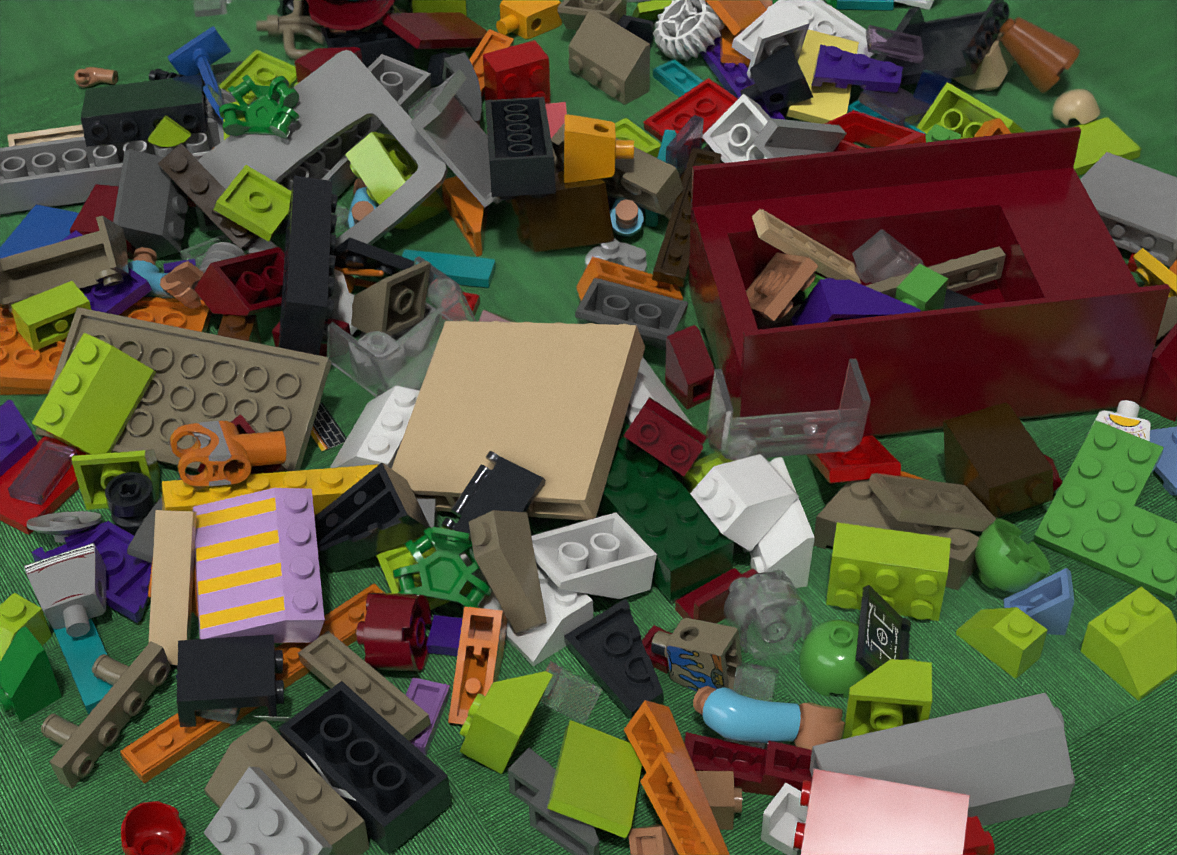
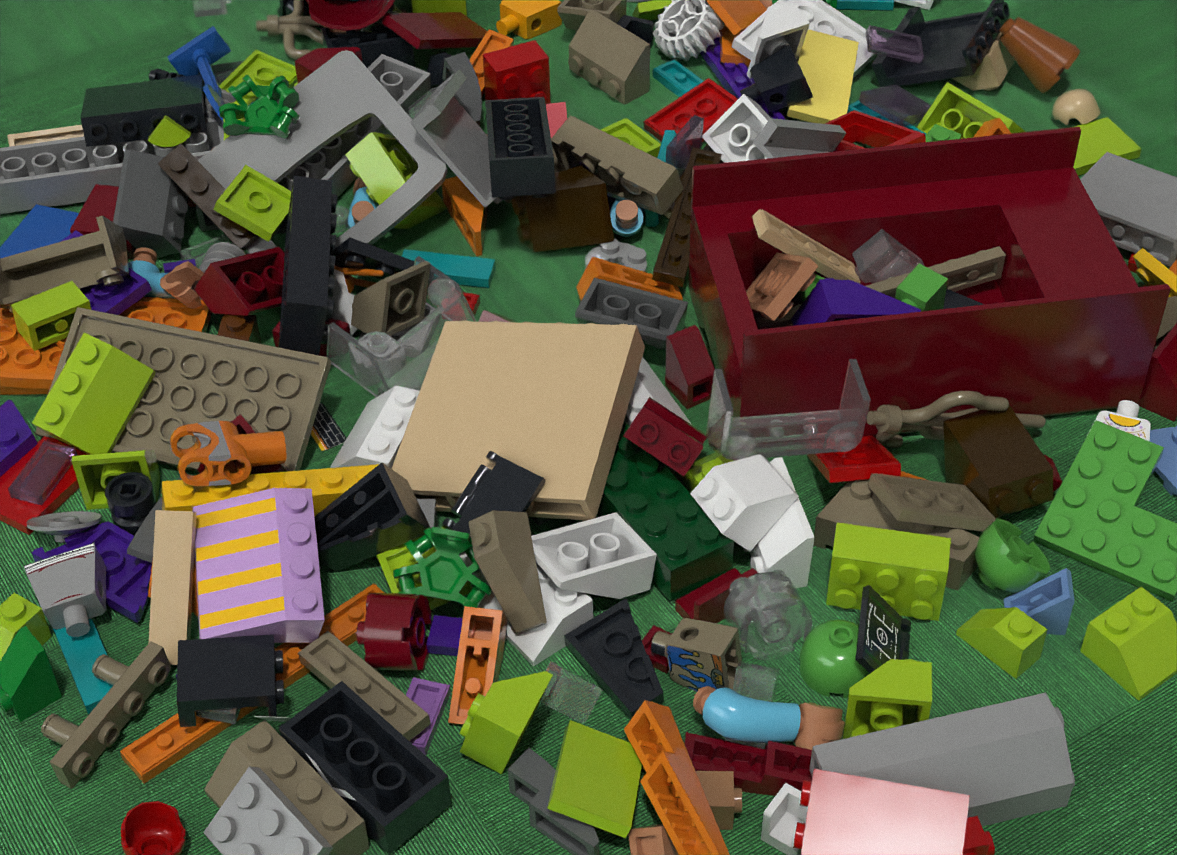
nougat arm [74,67,118,88] -> none
light orange torso [564,114,634,183] -> none
dark purple wing [811,44,903,92] -> none
clear blue tile [913,69,952,105] -> none
none -> dark tan plant [867,391,1046,448]

